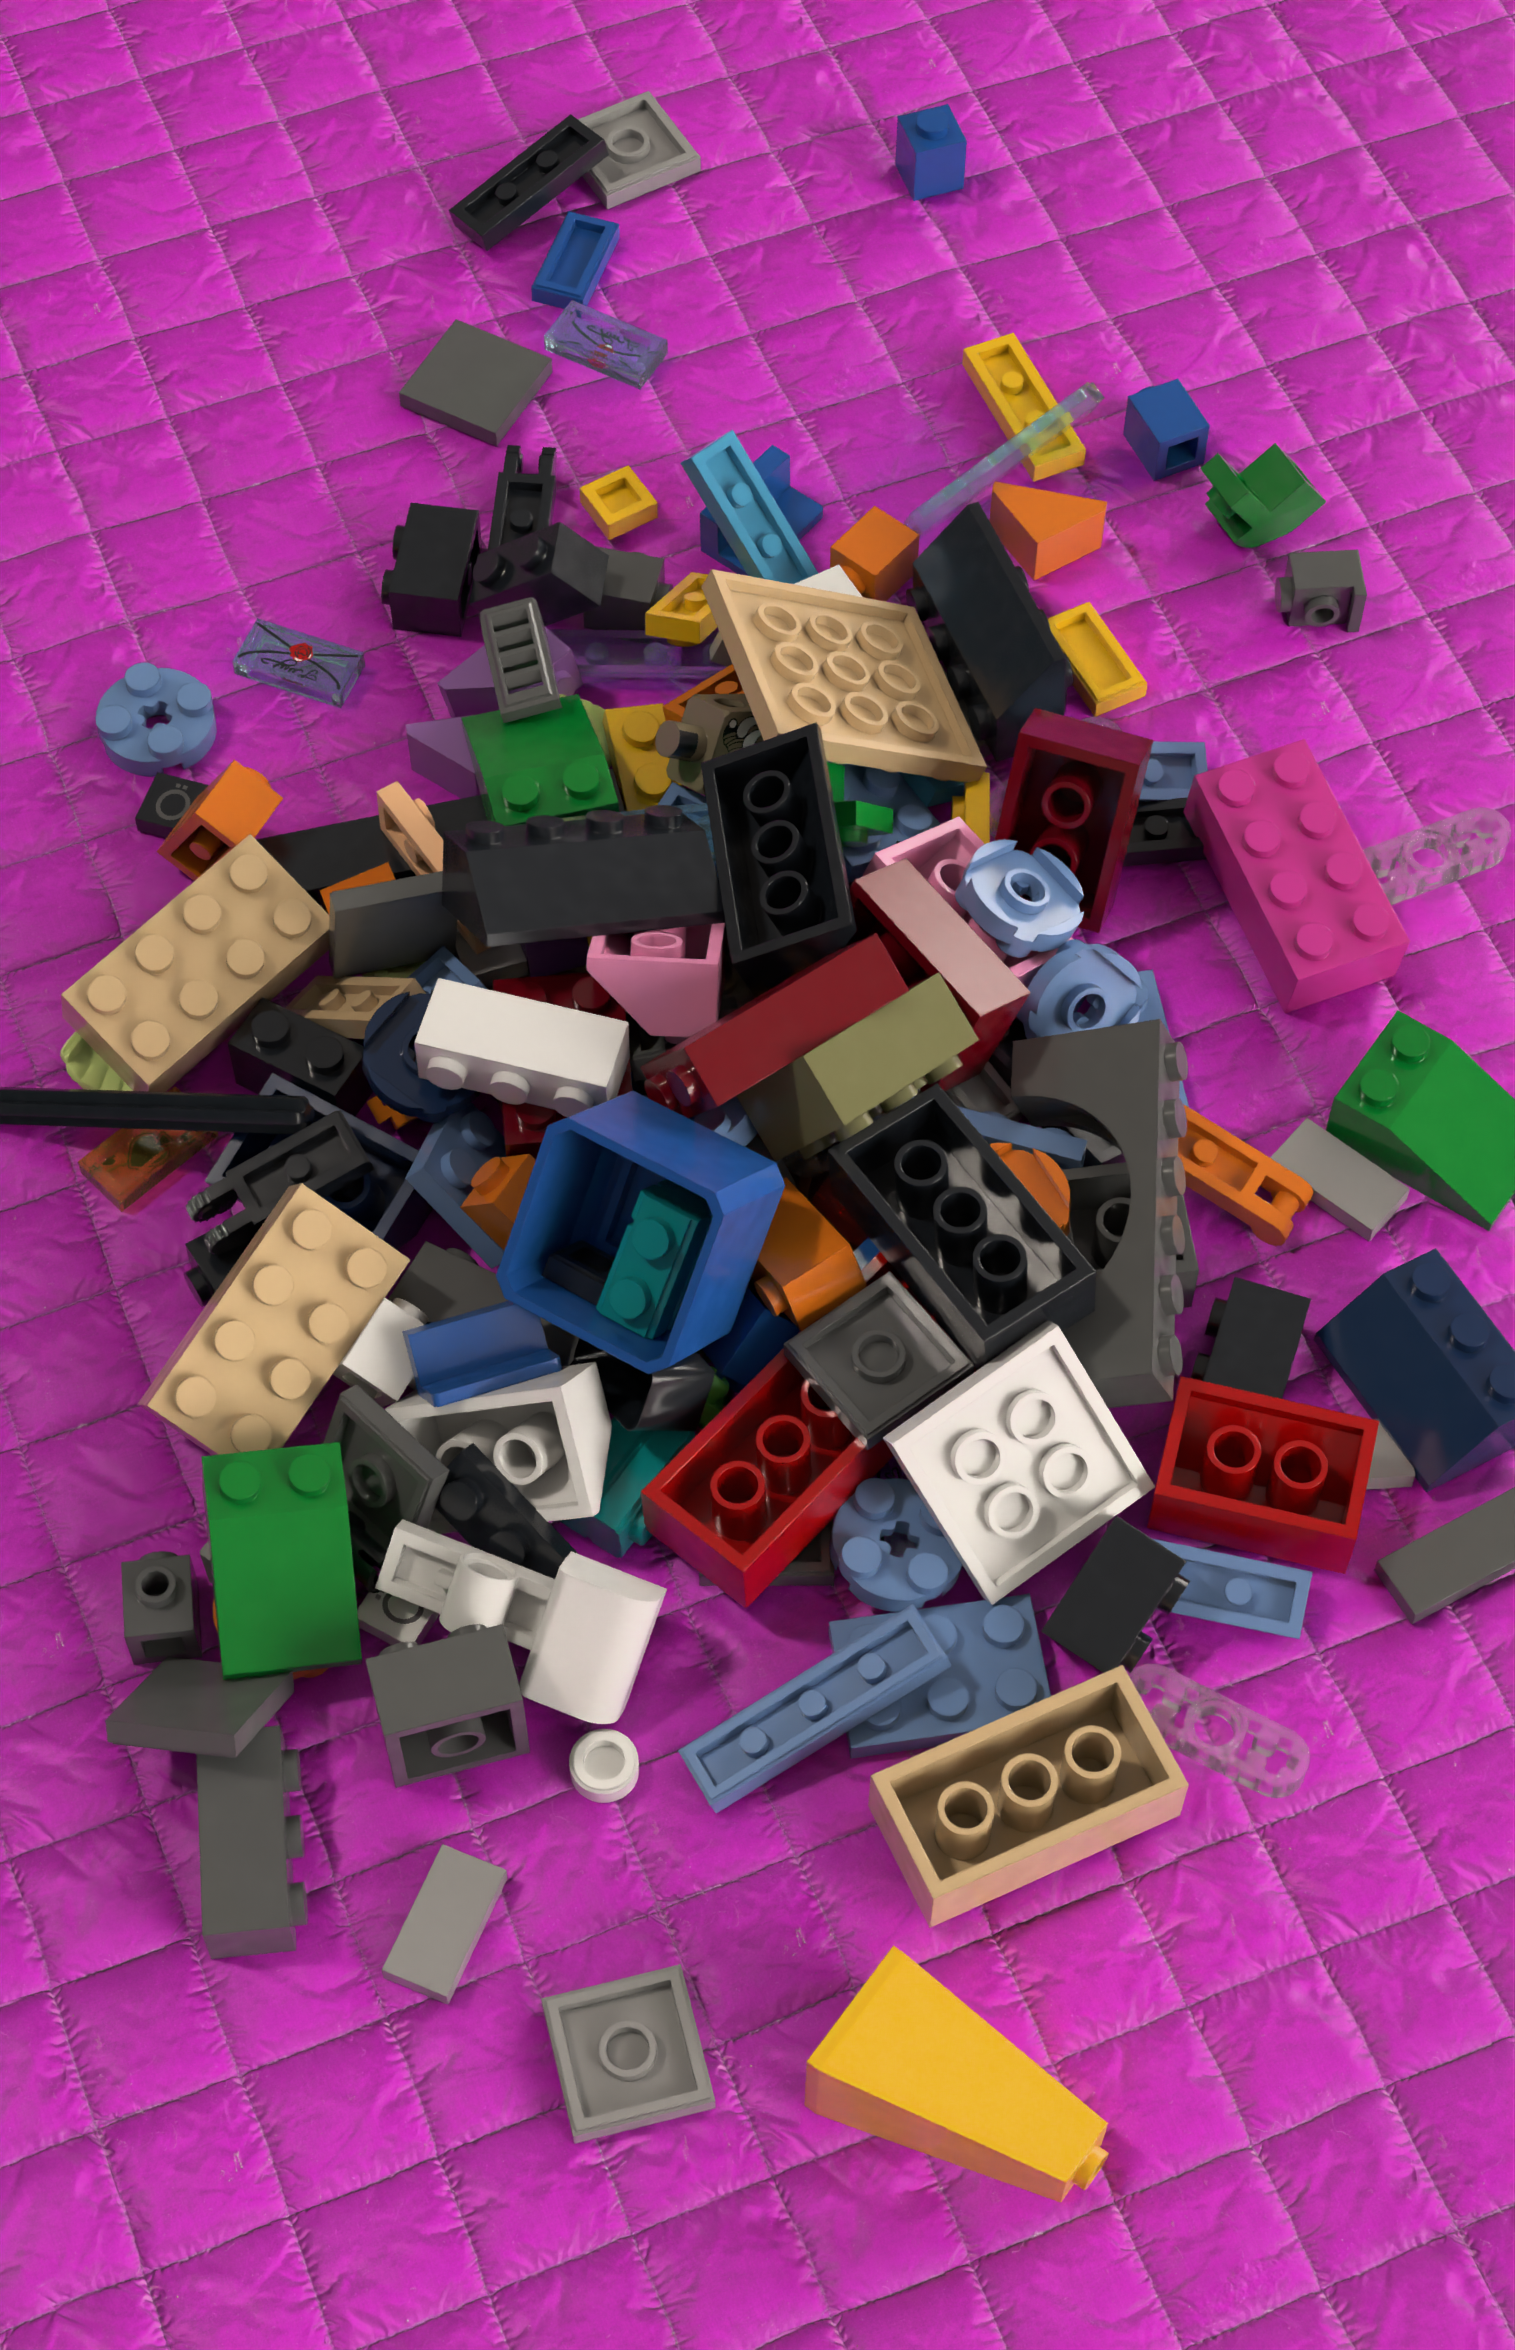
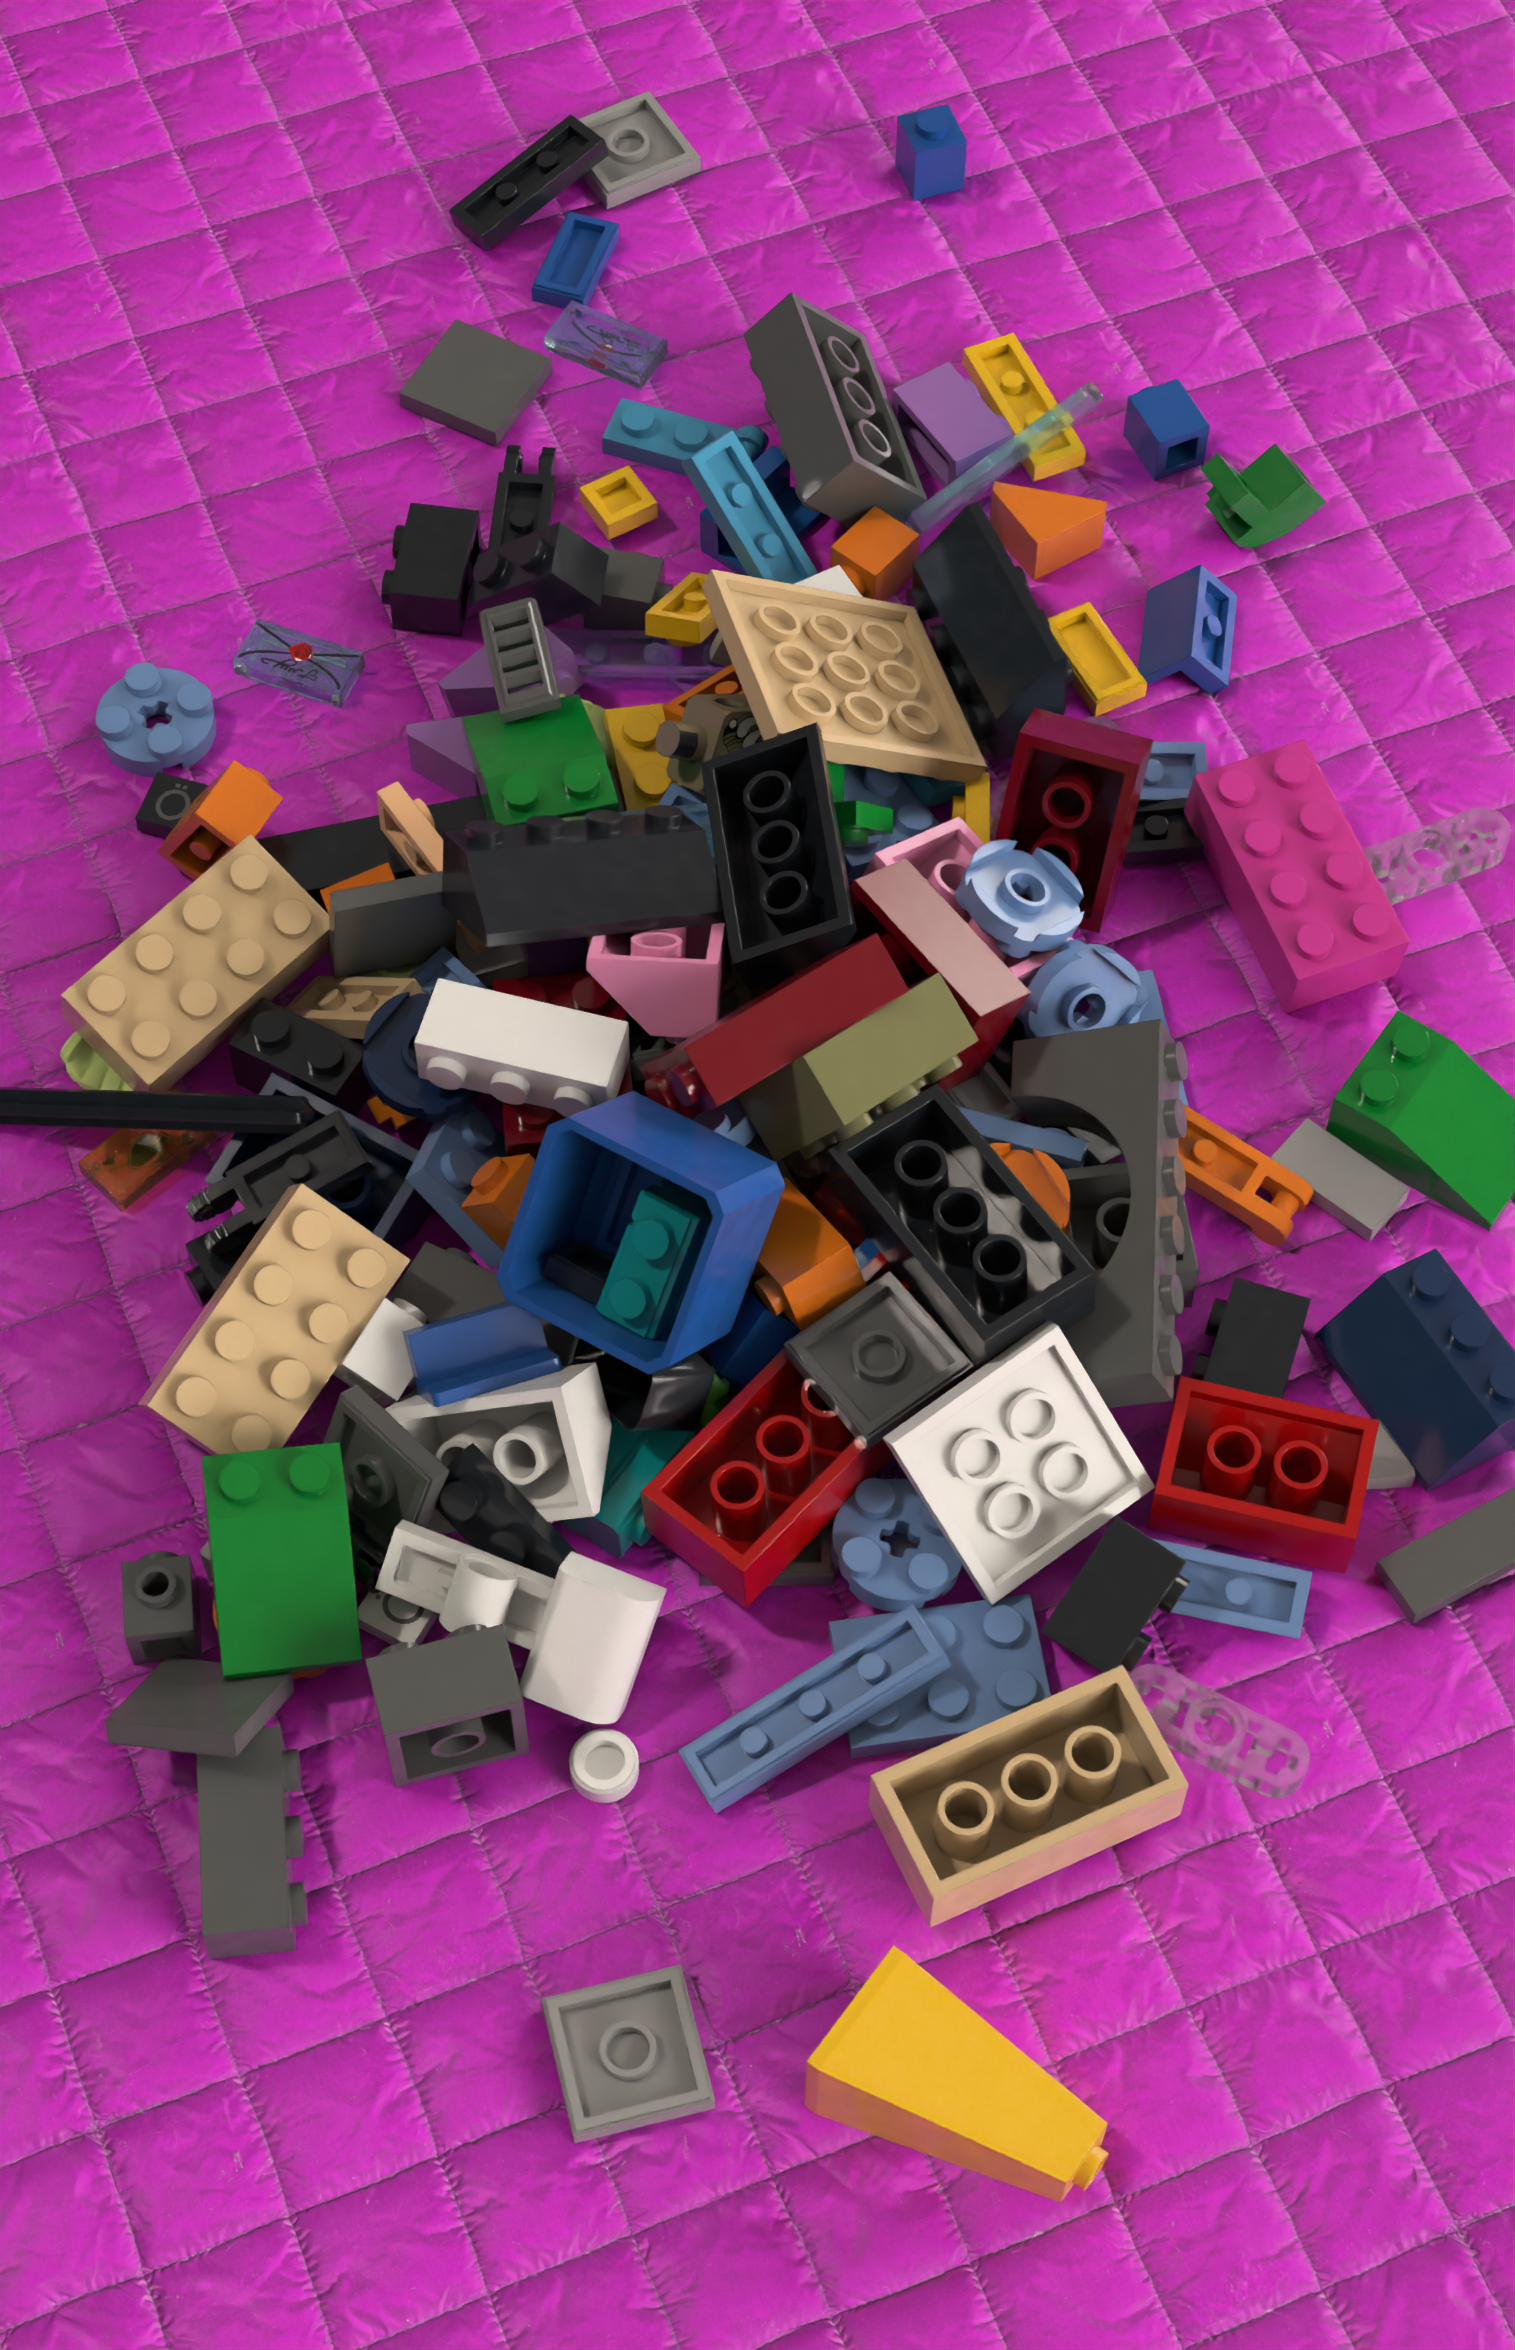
light grey tile [382,1844,508,2004] -> none
dark grey brick [1275,549,1367,633] -> none
none -> dark azure plate [602,398,769,476]
none -> dark grey brick [743,292,928,530]
none -> medium lavender brick [892,362,1014,500]
none -> blue panel [1138,564,1237,694]

